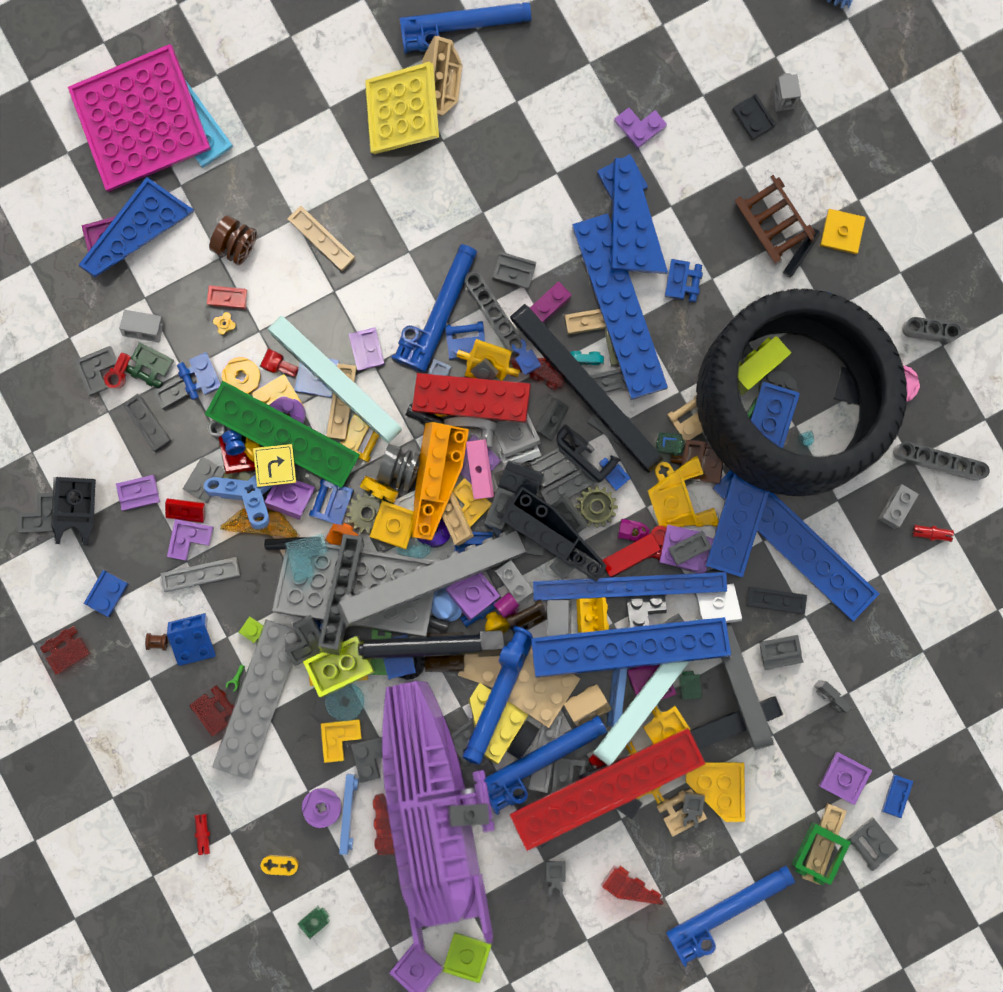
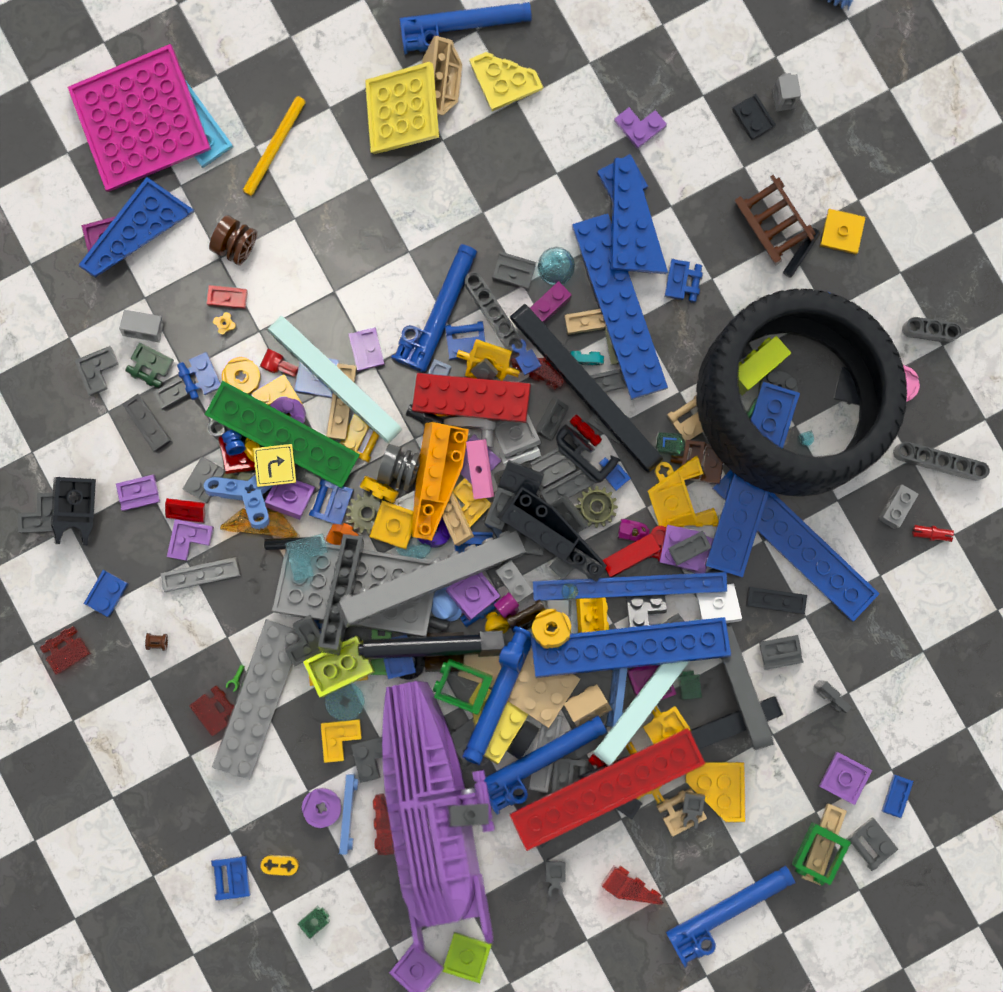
red axle [104,352,131,389] -> none
blue bracket [167,613,216,666] -> none
red pin [194,814,210,855] -> none
lime plate [238,616,263,643] -> none
tan plate [287,205,355,271] -> none
none -> blue plate [211,856,251,900]
none -> yellow axle [243,96,305,196]
none -> green window [432,659,493,715]
none -> light yellow plate [469,52,543,111]
none -> yellow plate [532,609,571,649]
none -> clear light blue cylinder [537,247,575,285]
none -> clear light blue hinge [562,584,579,599]
none -> red axle [570,415,602,446]

